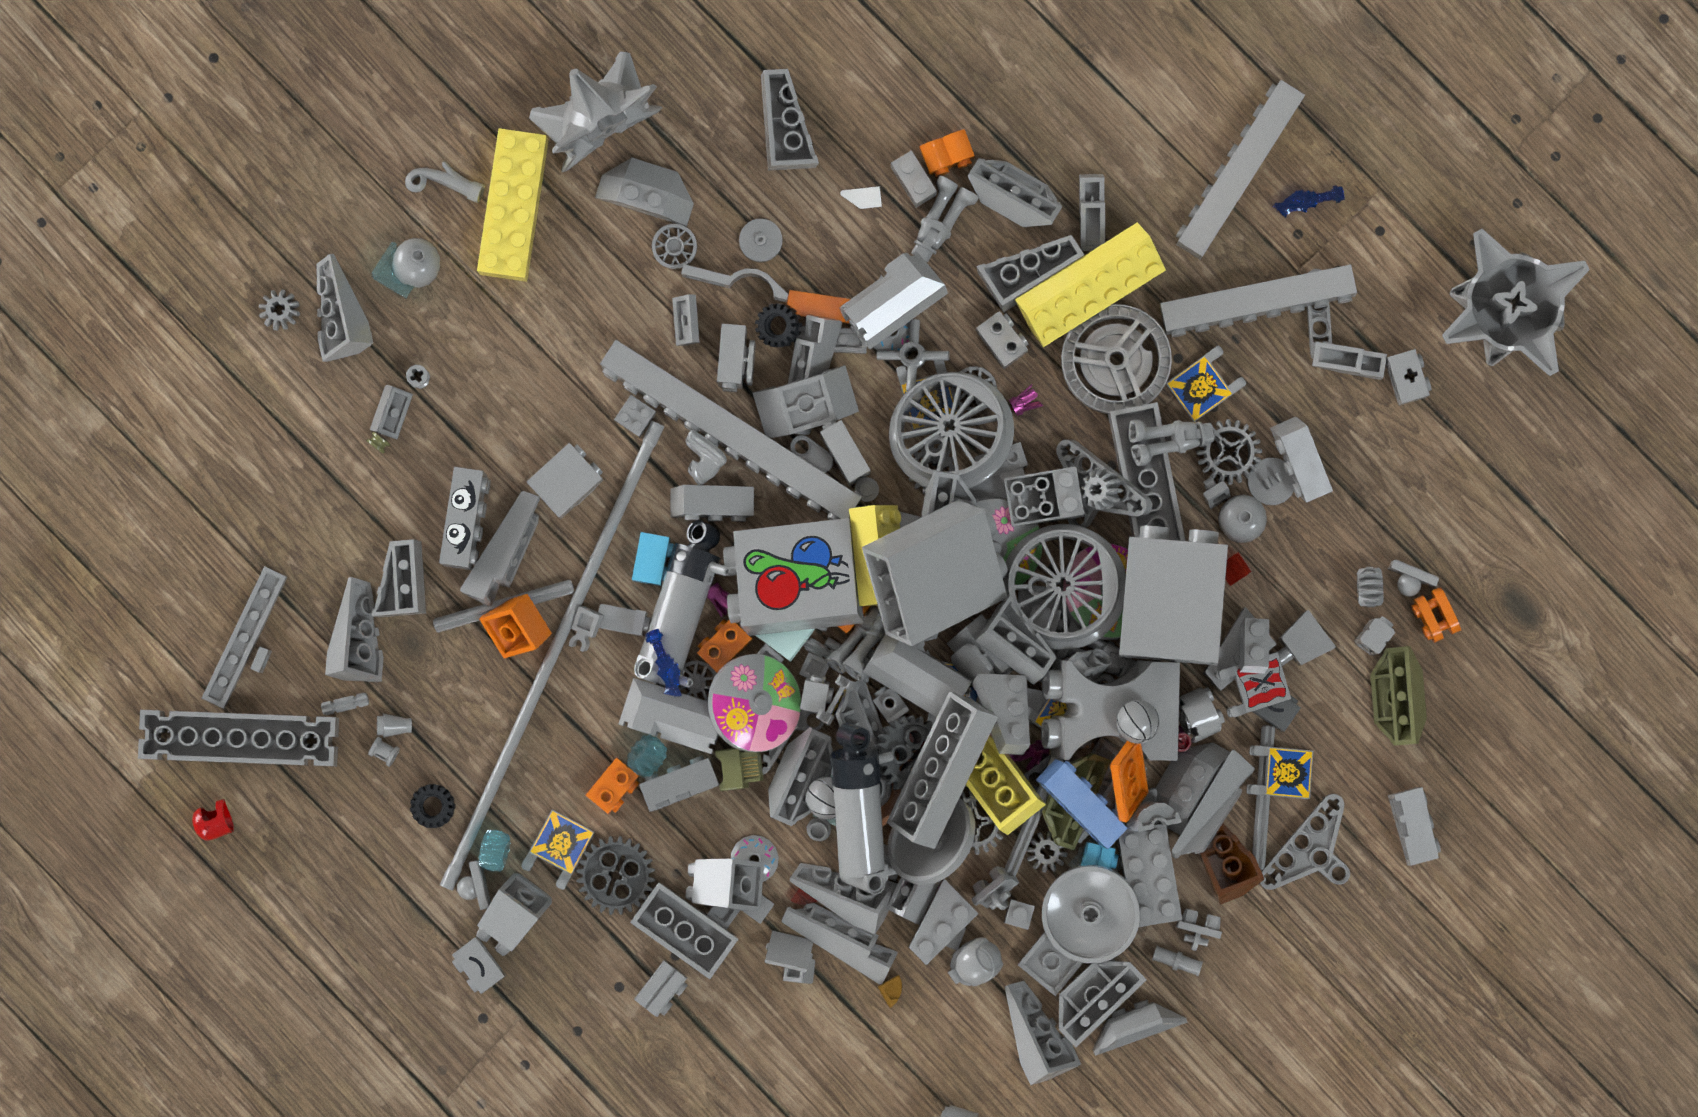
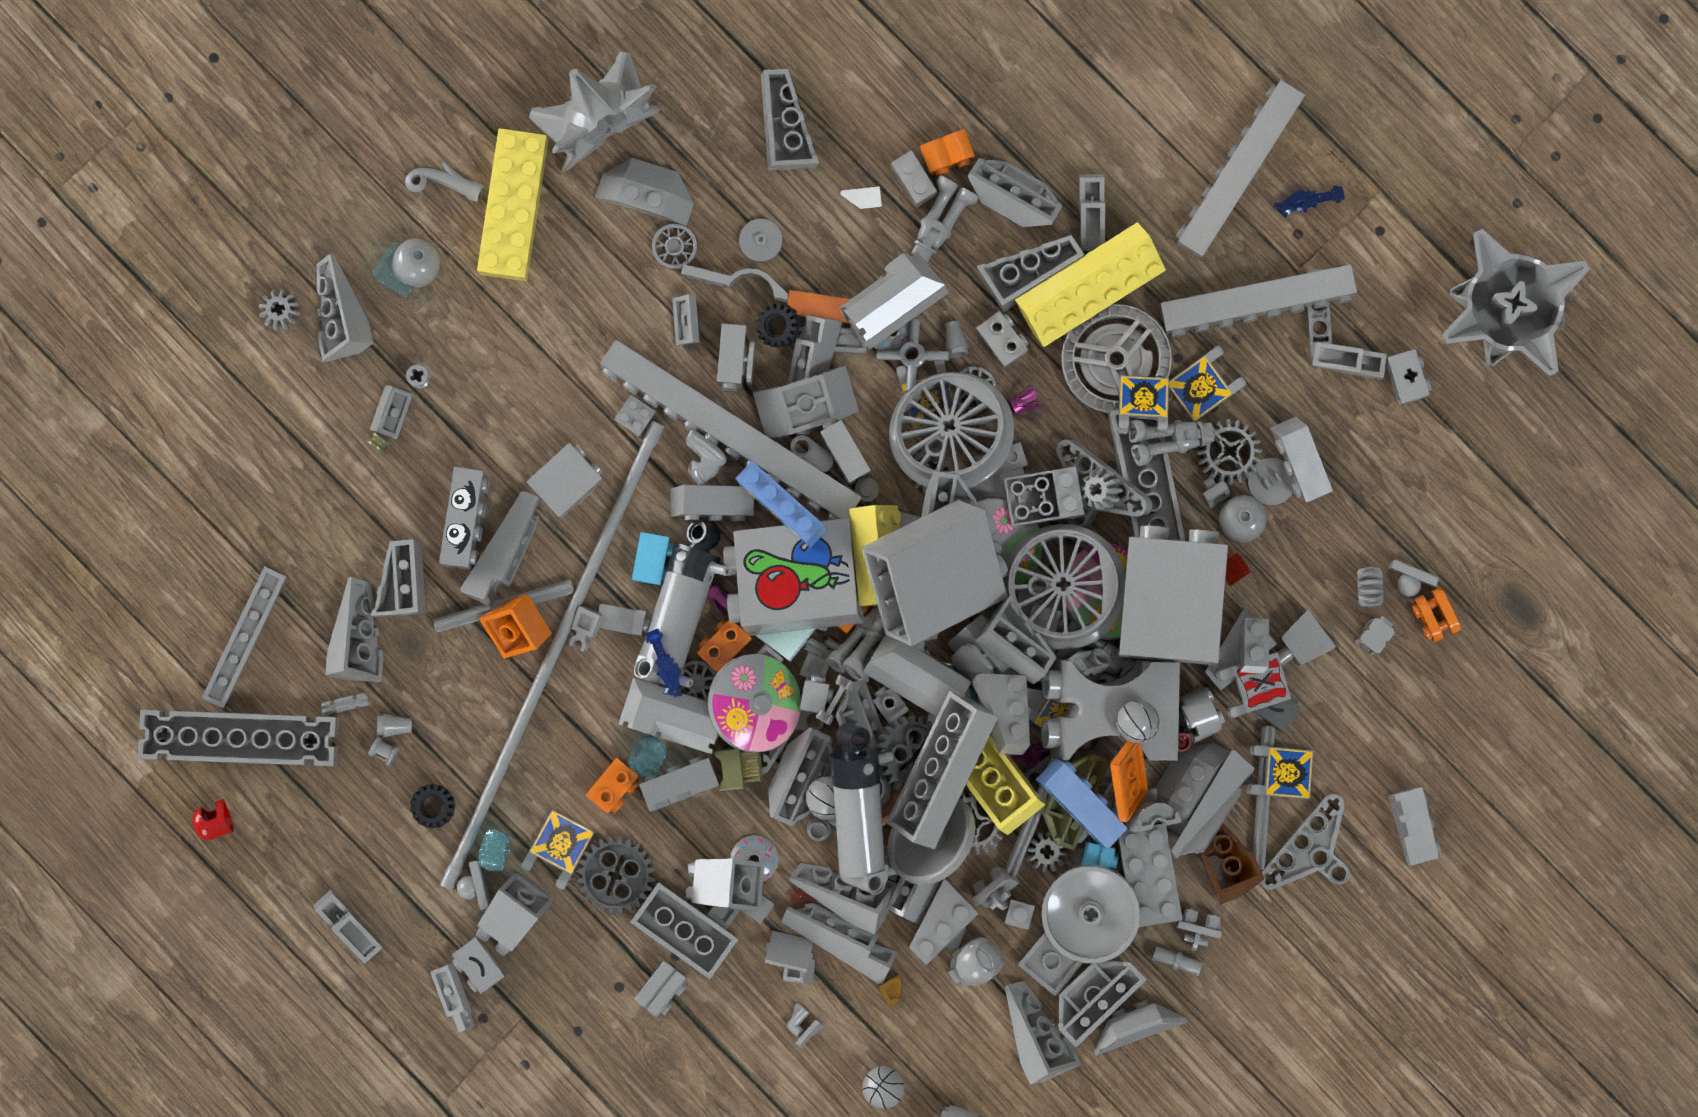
light grey tile [250,647,272,673] -> none
olive wedge [1370,646,1427,746] -> none
none -> light grey slope [313,889,383,964]
none -> light grey hinge [431,963,474,1032]
none -> medium blue brick [735,461,827,548]
none -> light grey piece [787,1002,825,1047]
none -> light grey piece [862,1066,905,1109]
none -> light grey cone [945,321,969,358]
none -> flag [1118,376,1169,436]

